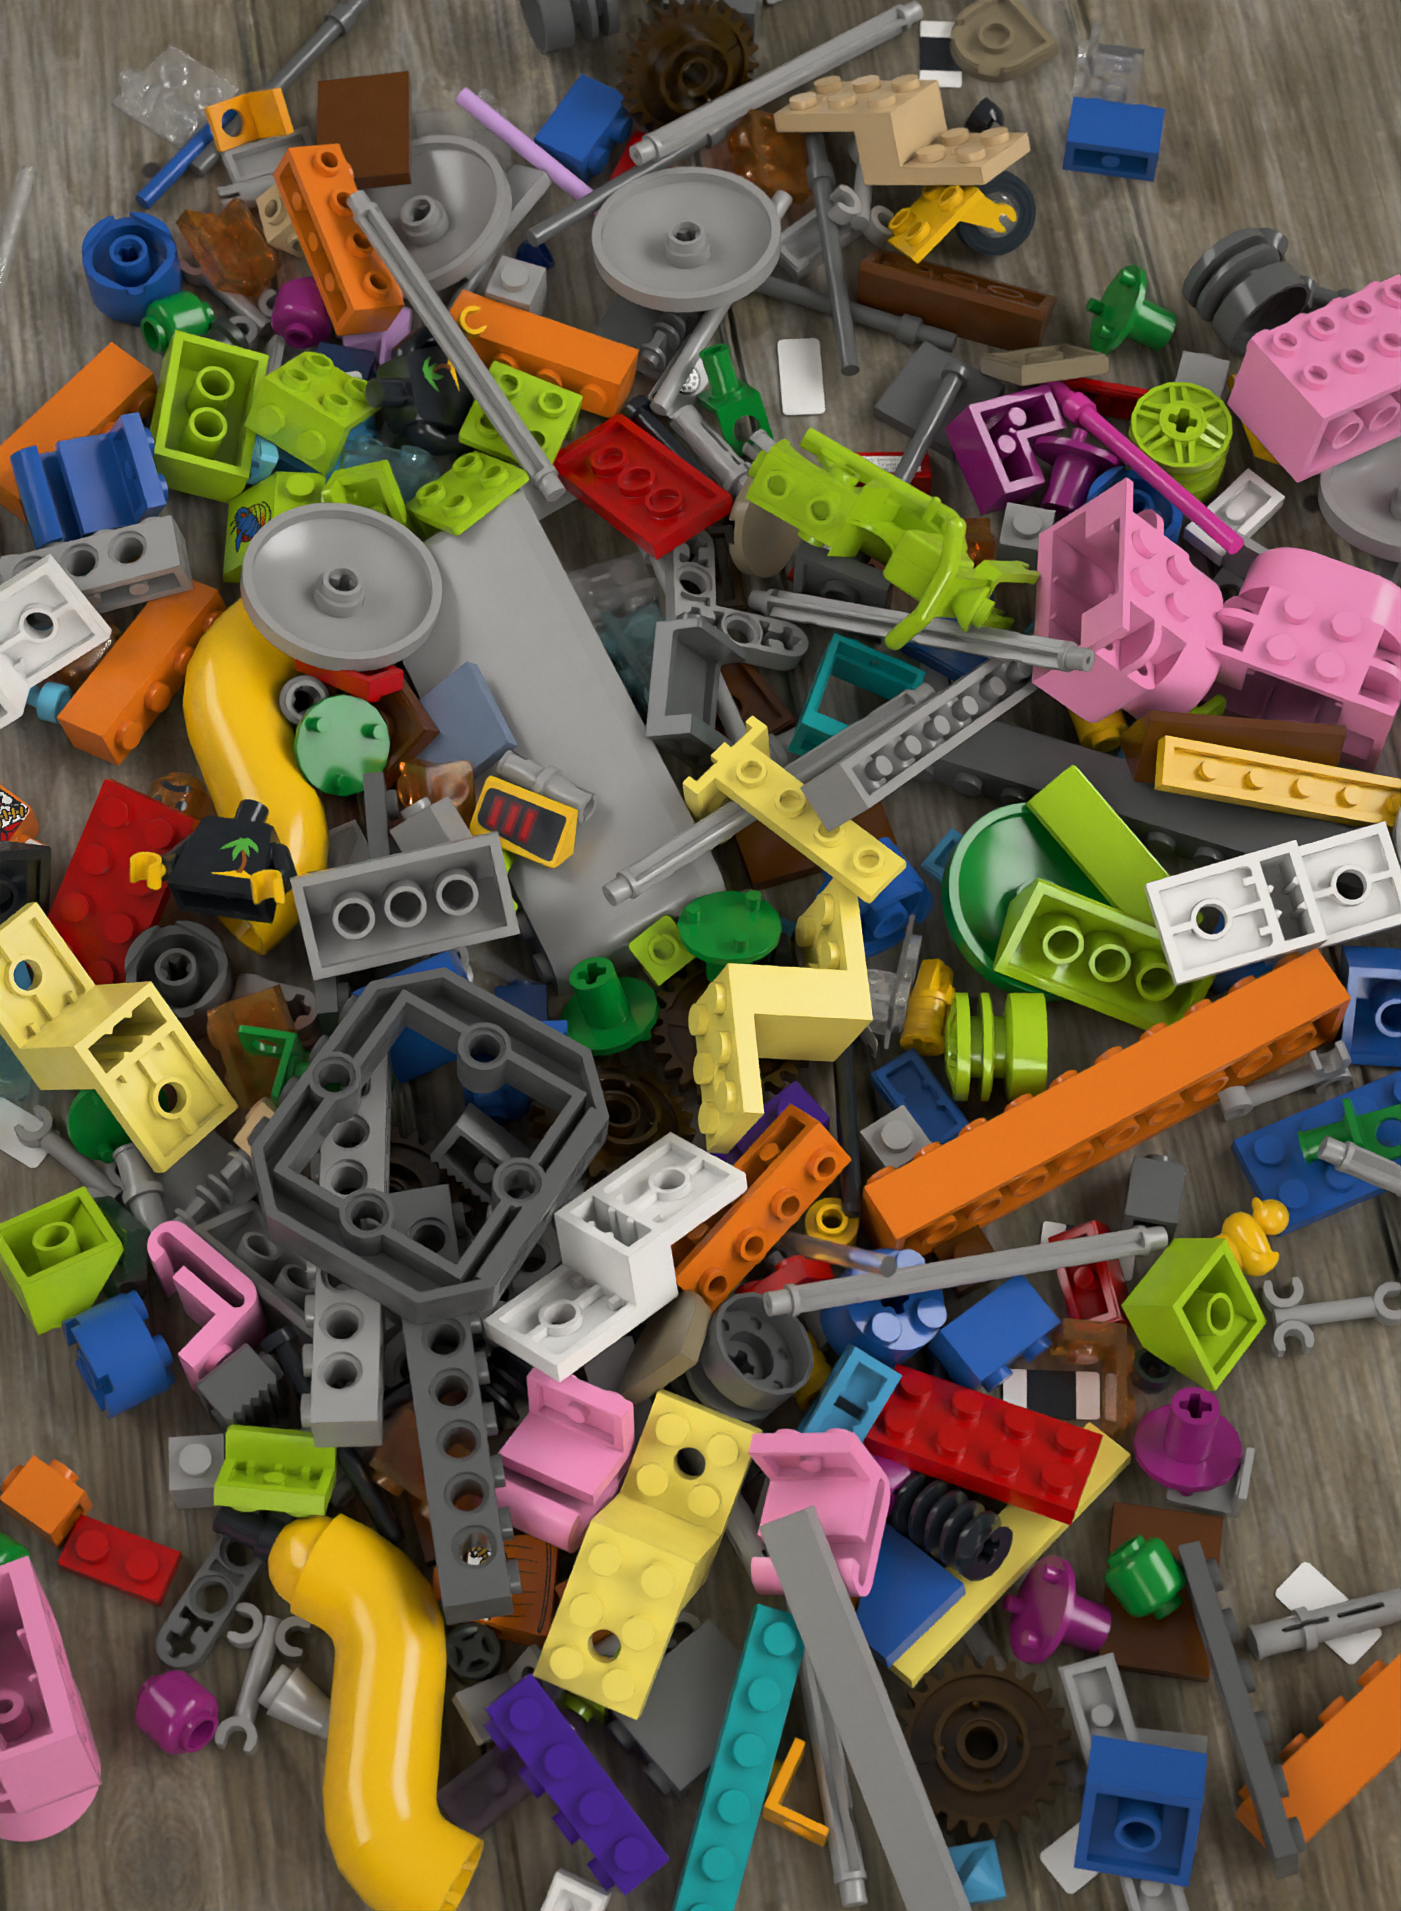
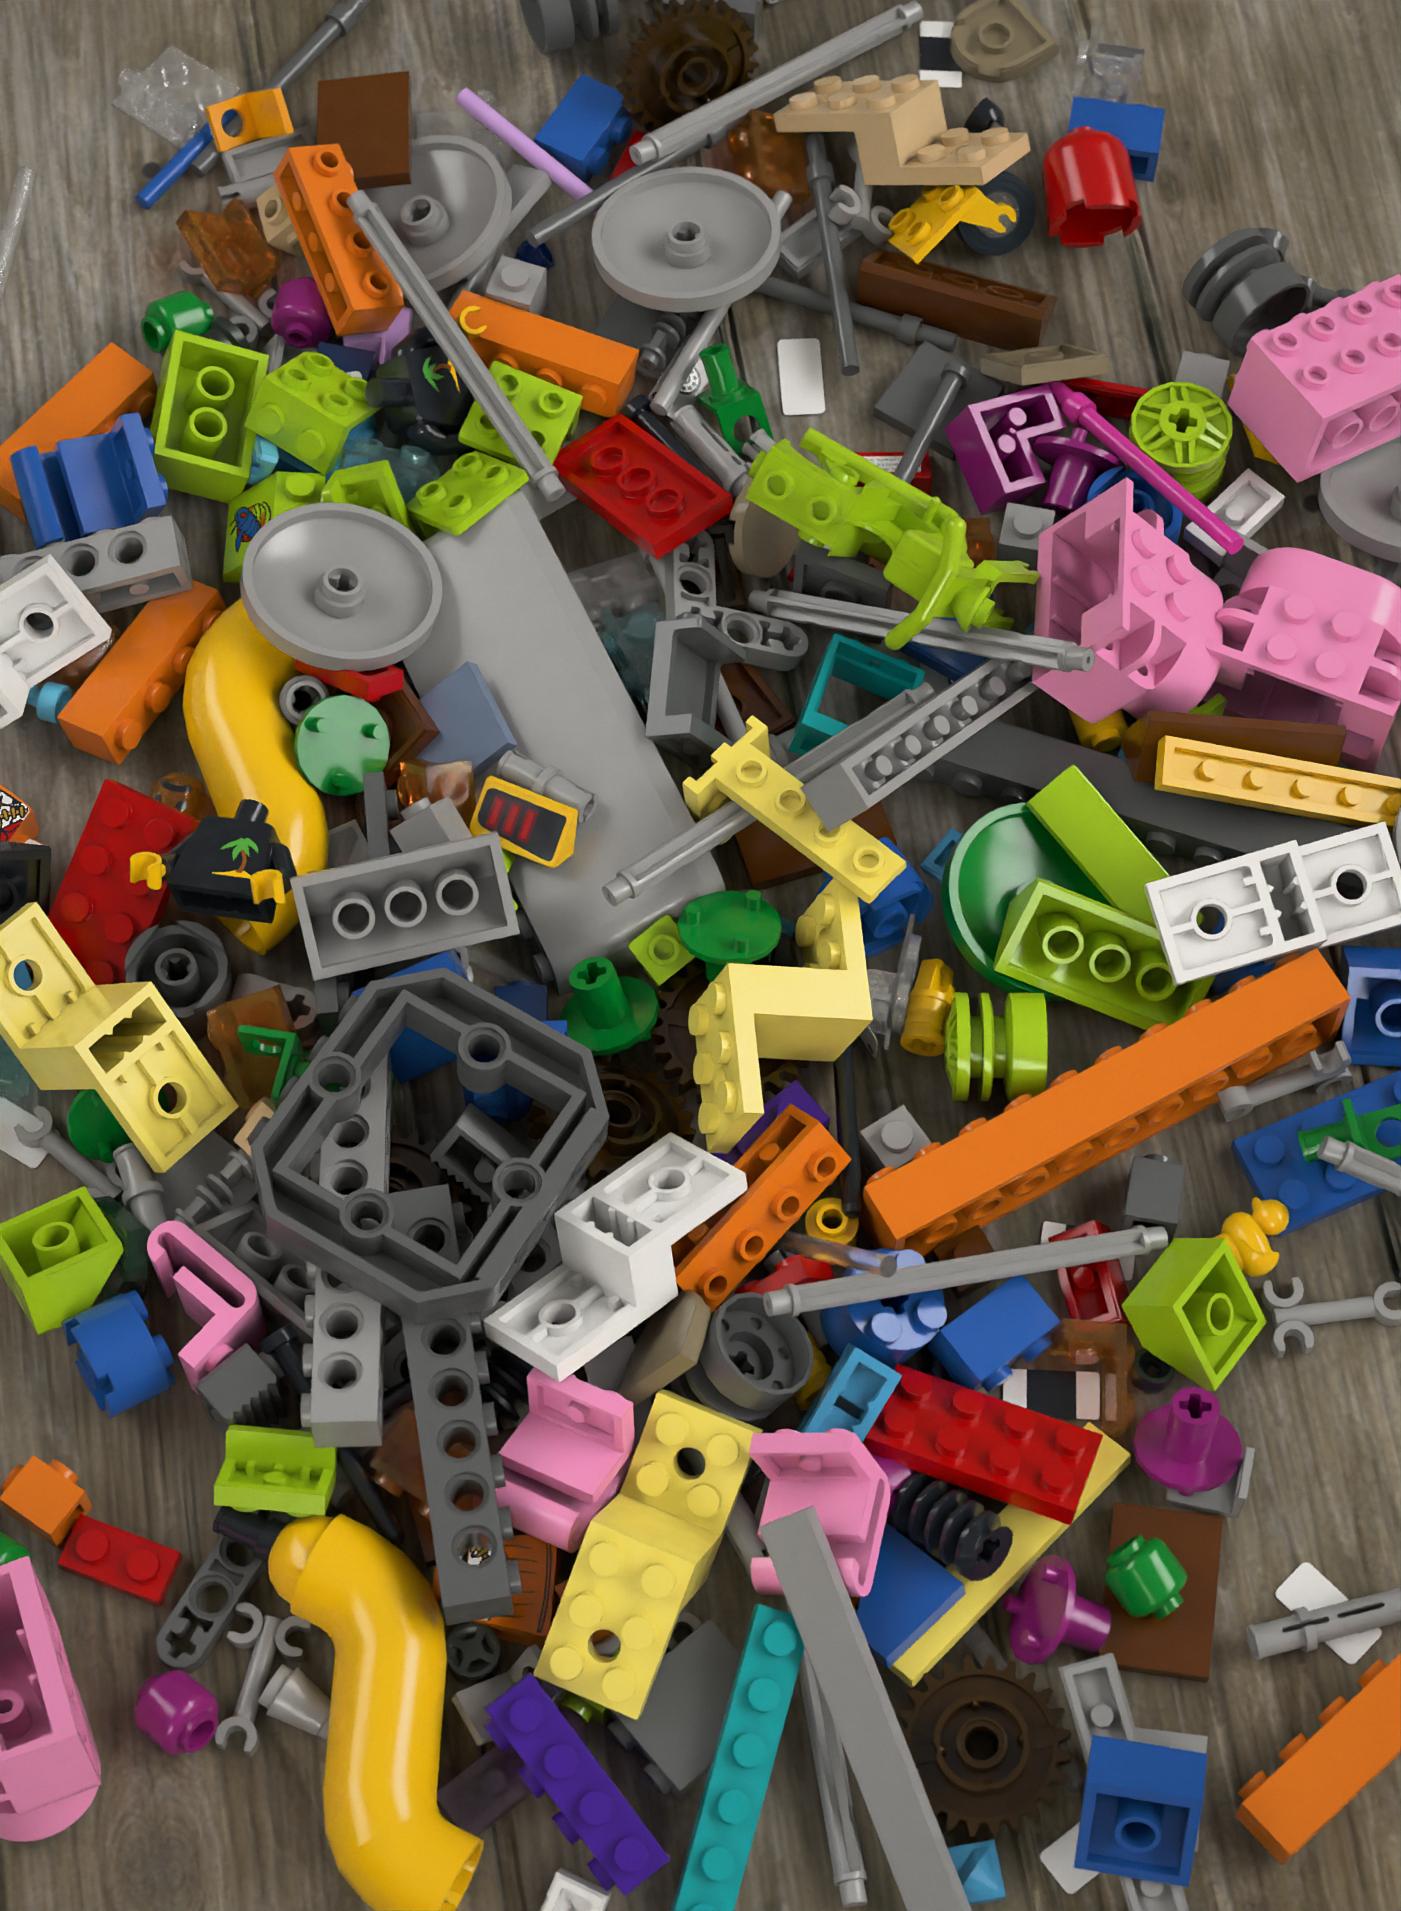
blue brick [82,212,184,328] -> none
light grey brick [168,1434,226,1509] -> none
light orange bracket [763,1738,829,1847] -> none
blue plate [870,1047,969,1145] -> none
green piece [1086,264,1177,354] -> none
dark grey plate [1178,1540,1306,1879] -> none
none -> red cylinder [1042,127,1142,248]

